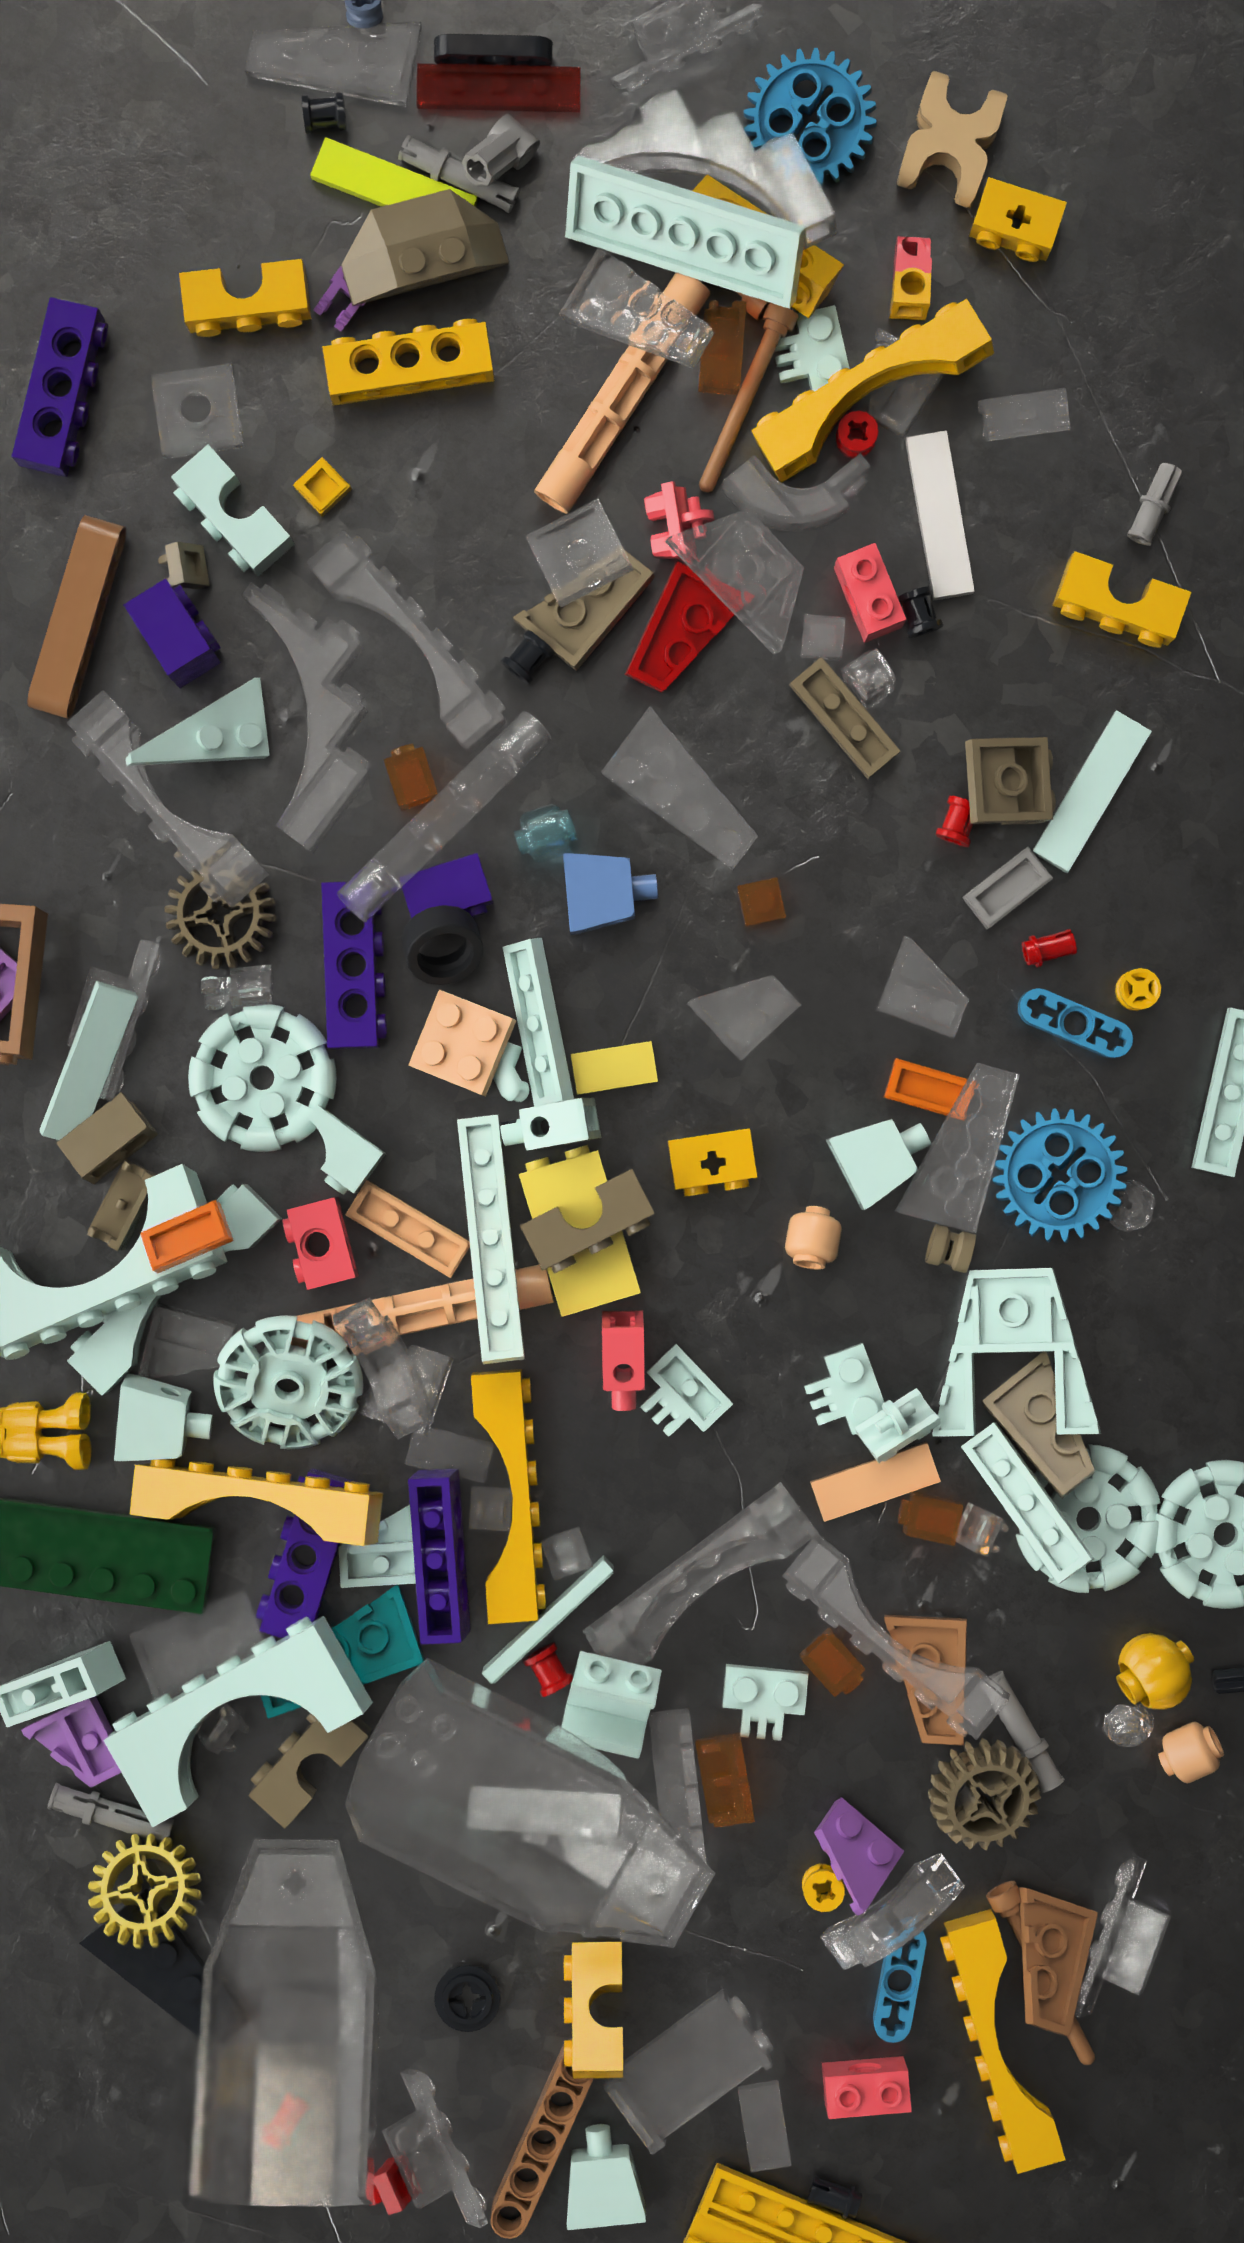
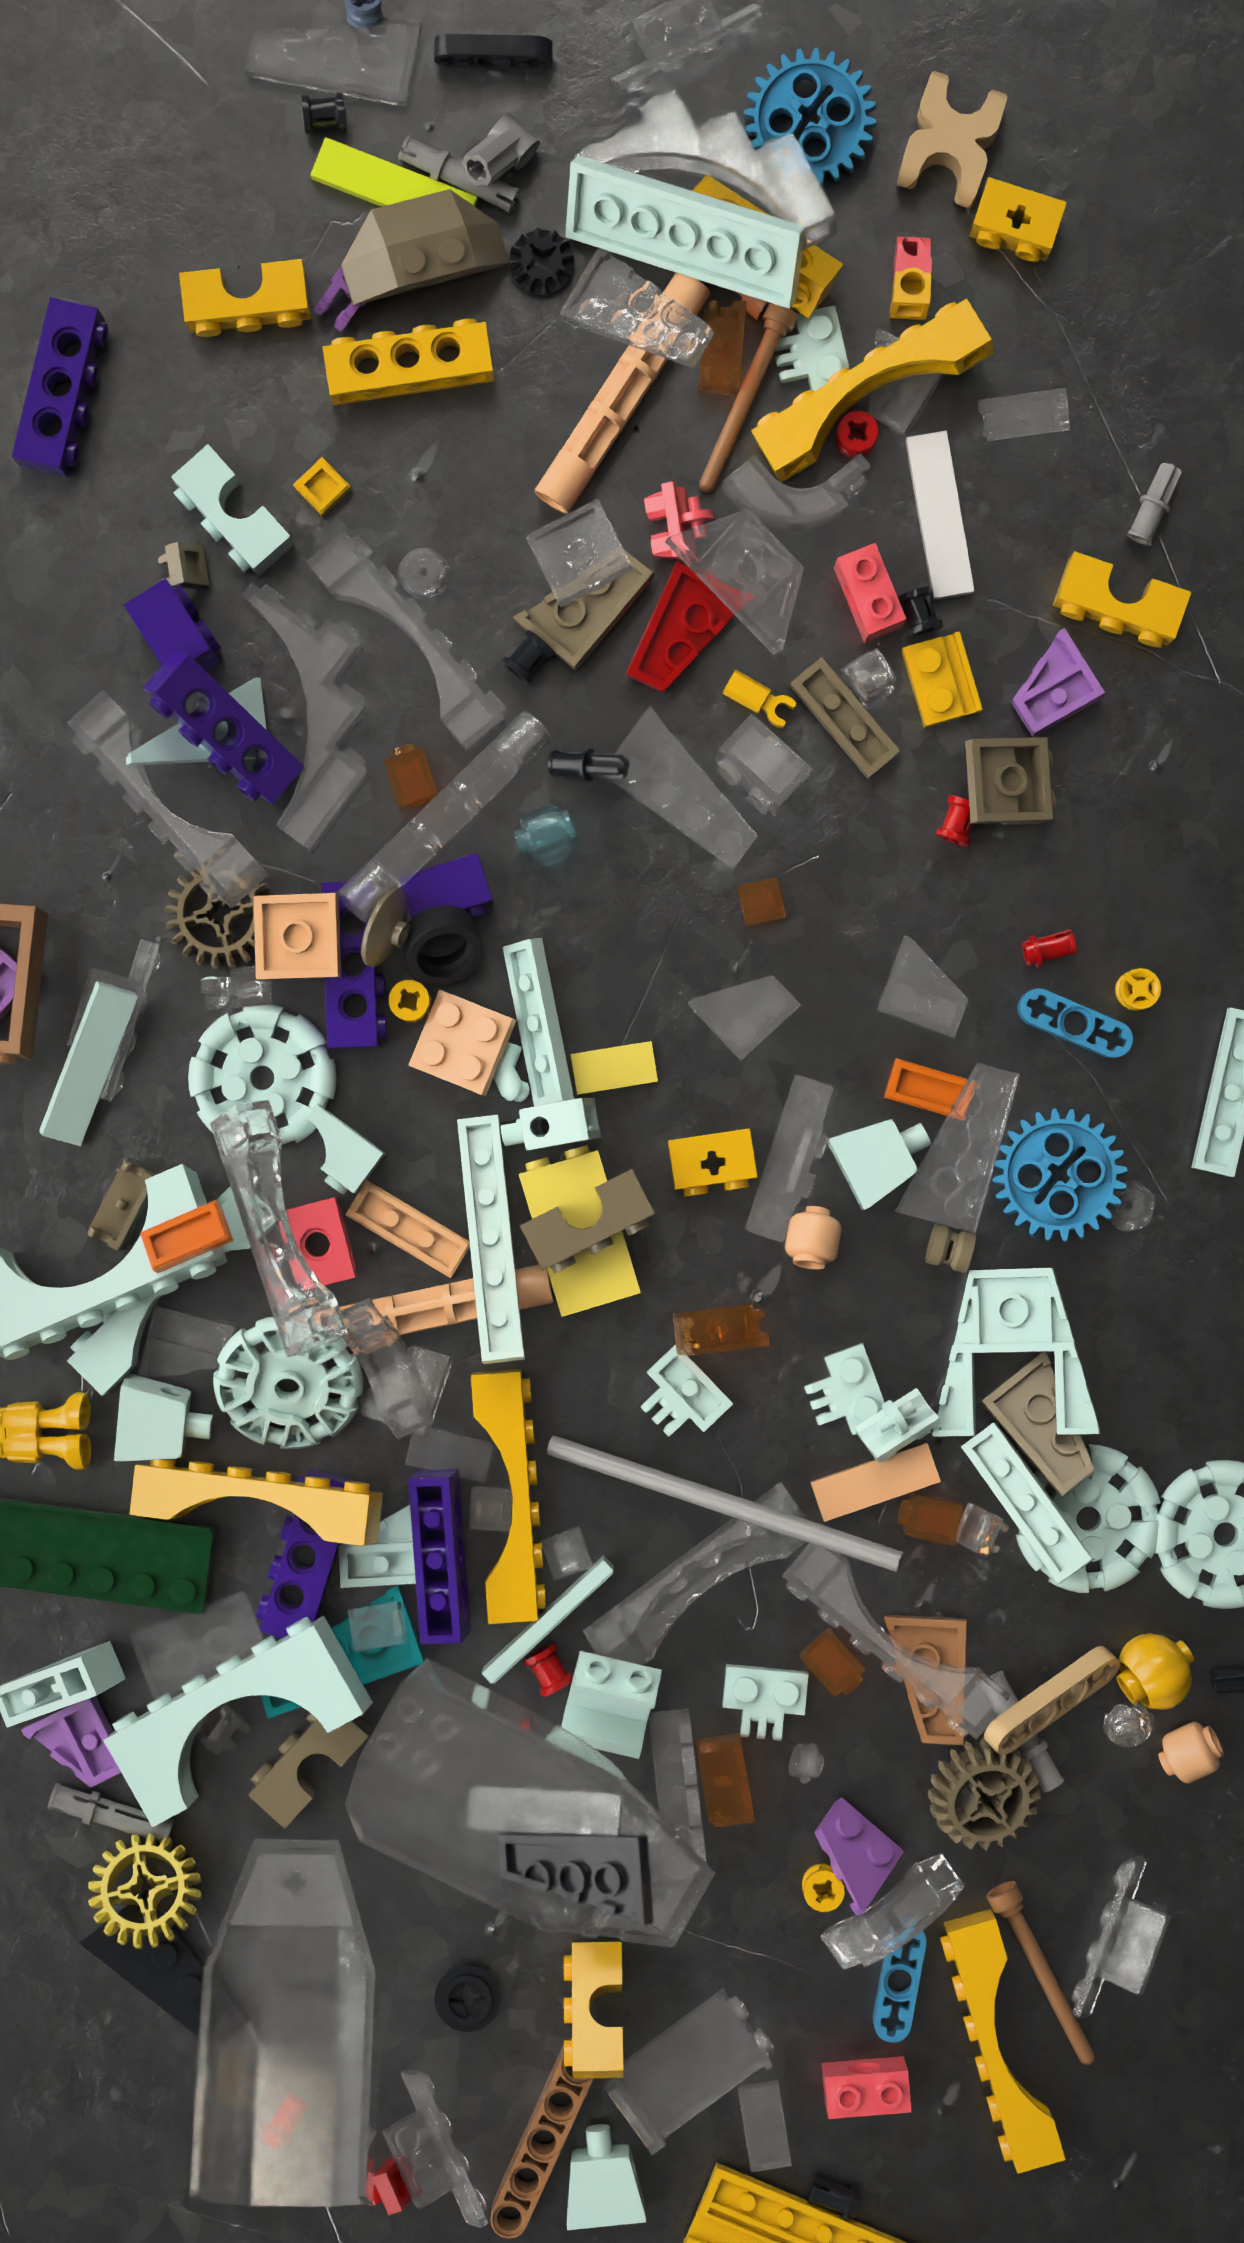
medium nougat beam [27,515,126,719] -> none
dark tan hinge [56,1092,158,1184] -> none
clear piece [150,363,245,459] -> none
clear red tile [416,63,581,112] -> none
medium blue torso [563,853,658,935] -> none
coral torso [602,1310,645,1411] -> none
clear plate [800,614,845,661] -> none
light grey tile [962,847,1053,929] -> none
medium nougat wing [1019,1887,1098,2036] -> none
light aqua tile [1032,710,1152,873] -> none
none -> dark purple brick [142,651,305,804]
none -> clear arch [210,1100,348,1357]
none -> light nougat plate [253,893,341,980]
none -> clear panel [348,1602,408,1651]
none -> dark tan dish [361,888,410,967]
none -> yellow wheel [389,980,431,1022]
none -> clear plate [398,548,449,600]
none -> black wing [498,1832,654,1926]
none -> black gear [509,227,574,295]
none -> black axle [547,748,630,782]
none -> light grey piece [547,1435,904,1572]
none -> clear orange hinge [673,1304,770,1356]
none -> clear brick [715,713,813,816]
none -> yellow bar [722,670,797,728]
none -> clear bracket [745,1075,833,1242]
none -> clear plate [789,1743,824,1784]
none -> yellow plate [901,631,983,728]
none -> tan beam [984,1646,1120,1755]
none -> medium lavender wing [1012,628,1105,738]

